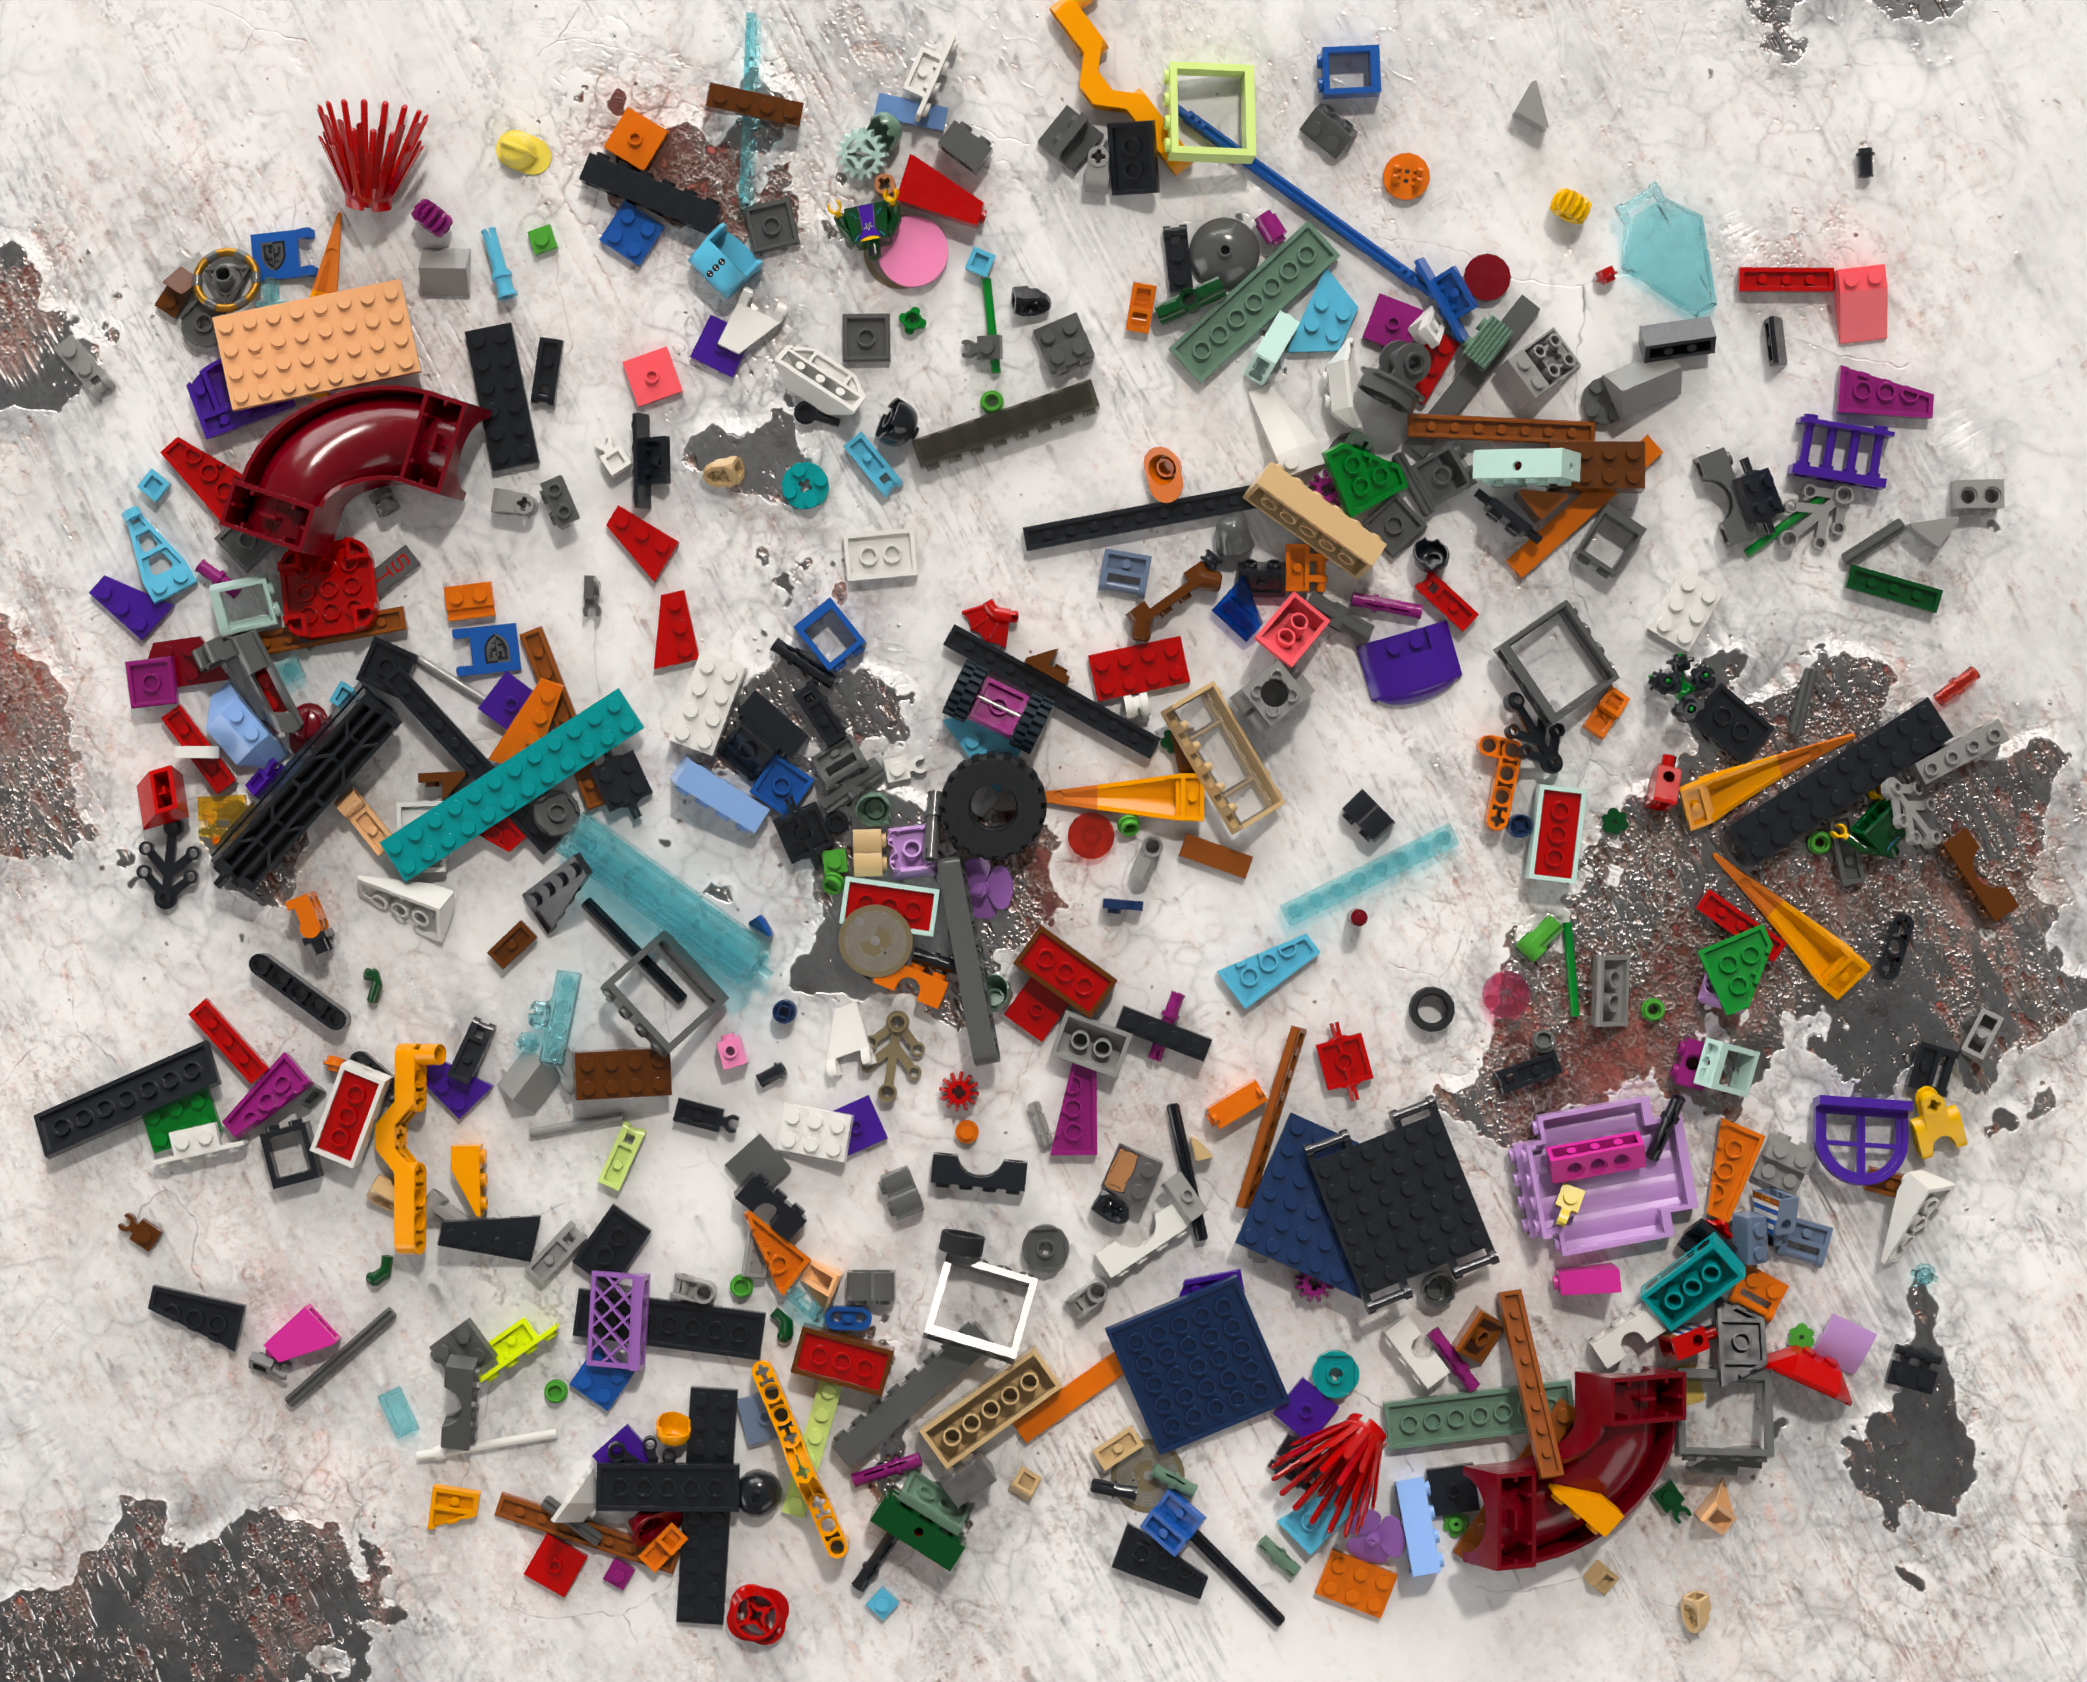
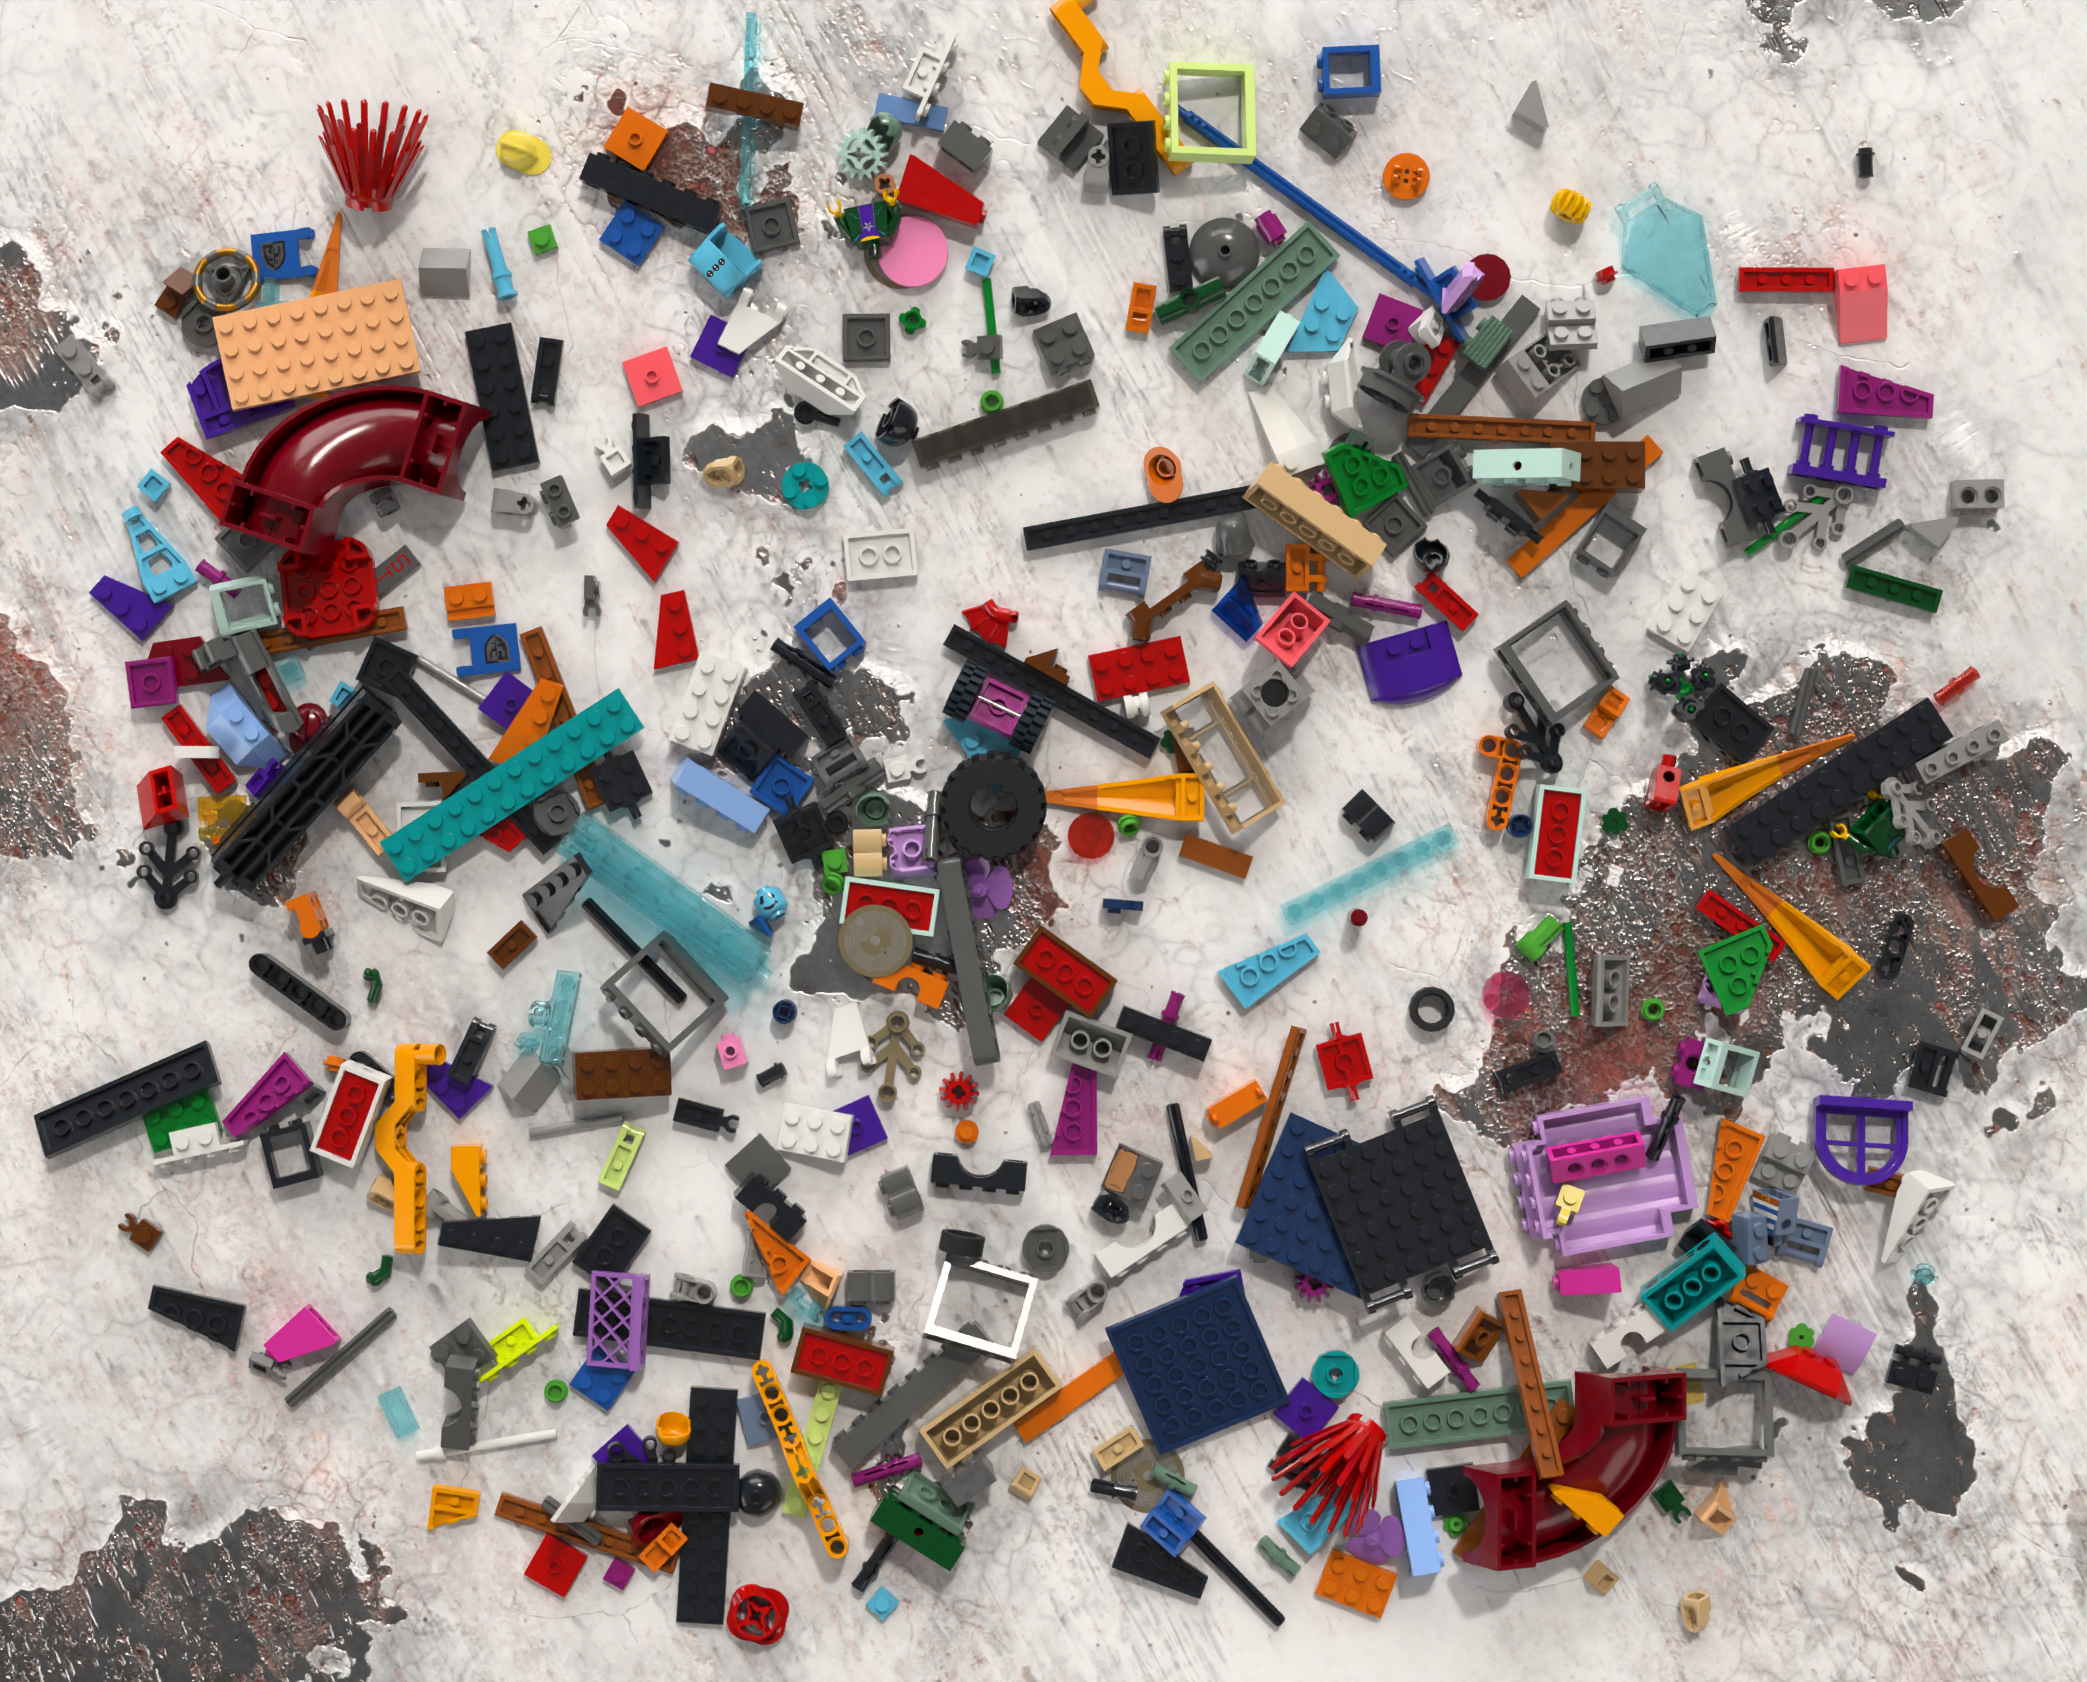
red plate [188,998,270,1084] -> none
magenta gear [411,199,453,238] -> none
red torso [1657,1323,1717,1361] -> none
yellow piece [1909,1086,1968,1160] -> none
none -> medium azure head [753,885,788,922]
none -> lavender slope [1442,262,1485,314]
none -> light grey plate [1544,297,1598,351]

